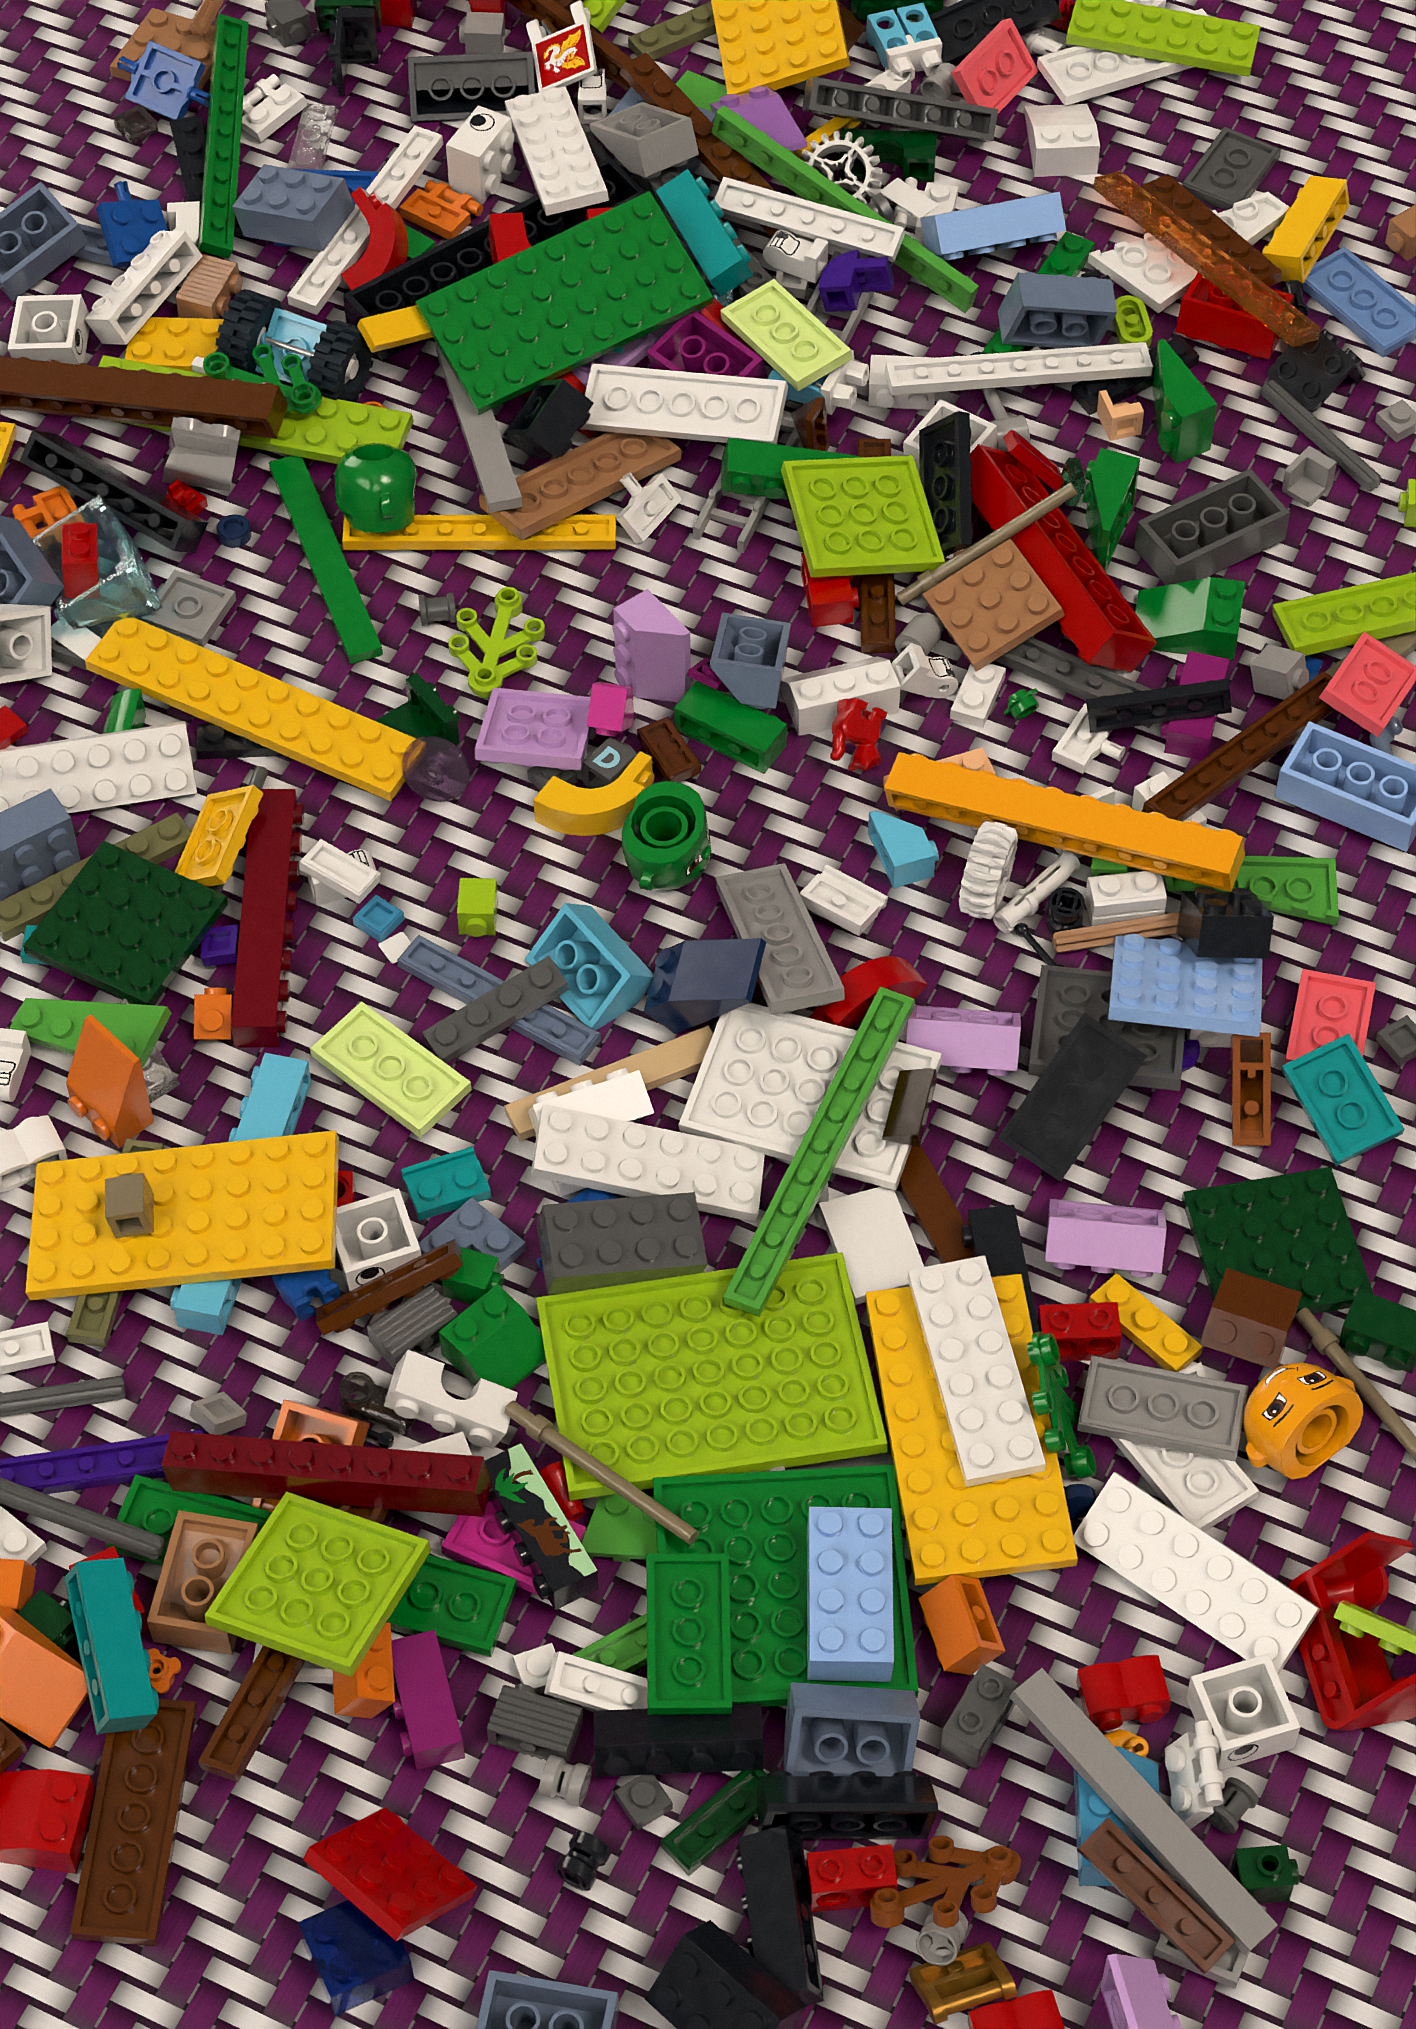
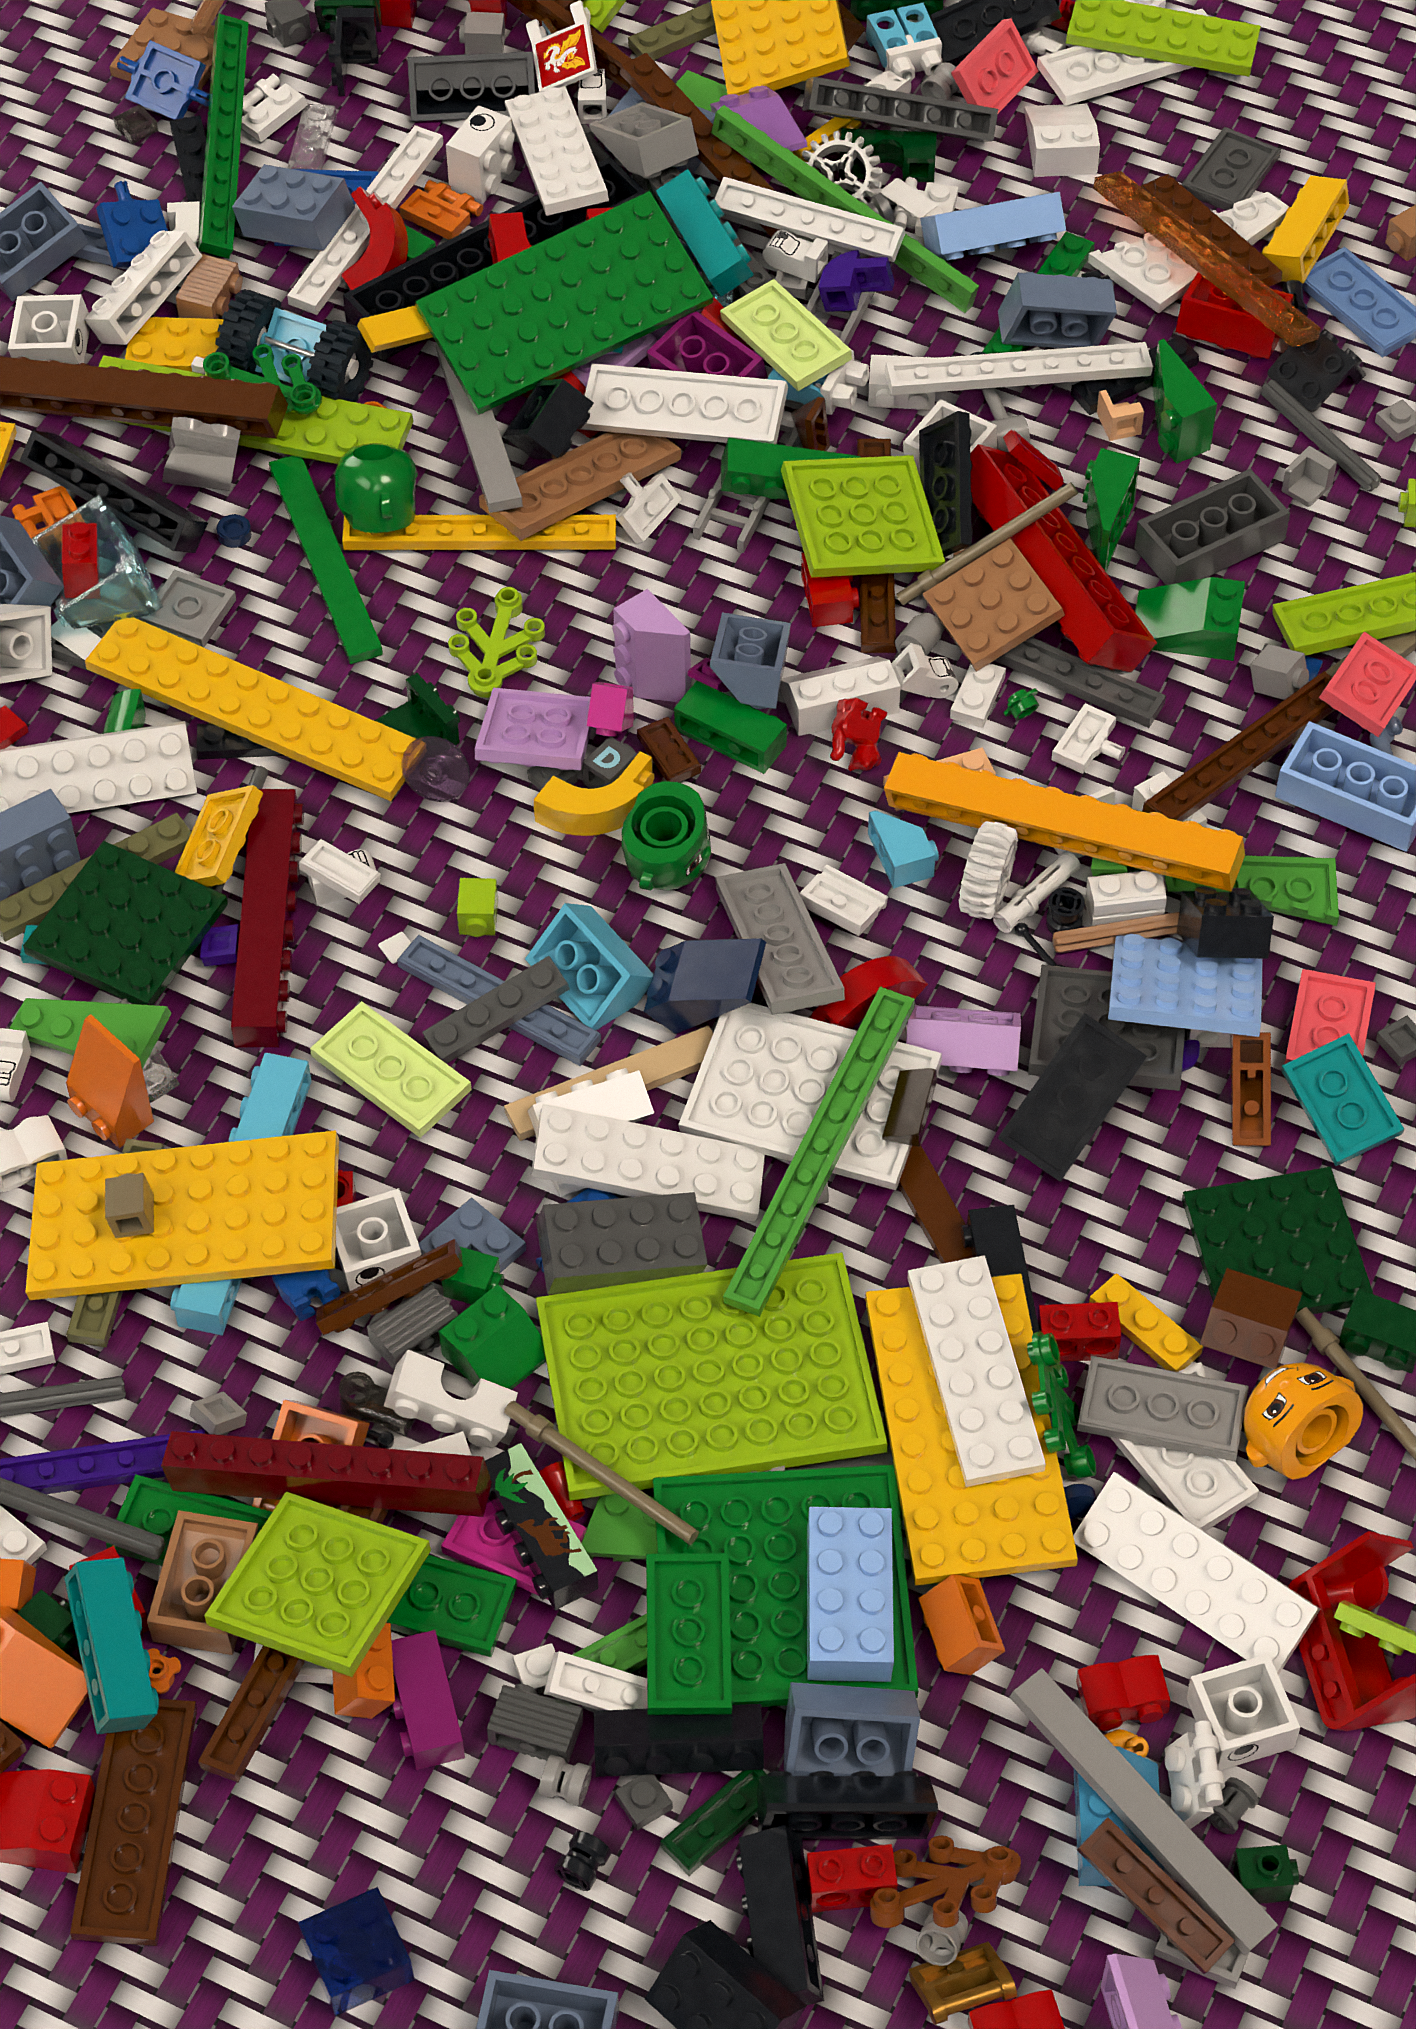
red tile [164,479,208,515] -> none
orange bracket [194,988,234,1040] -> none
red plate [303,1807,478,1941] -> none
dark azure tile [353,895,405,943] -> none
teal plate [401,1146,491,1221] -> none
dark grey bush [418,592,456,626] -> none
white tile [819,1186,924,1305] -> none
dark grey brick [940,1664,1019,1771] -> none
lavender slope [1045,1199,1167,1277] -> none
clear green tile [1060,458,1086,506] -> none
black plate [1086,679,1232,733] -> none
lime plate [1113,295,1153,348] -> none
magenta brick [1160,651,1230,760] -> none

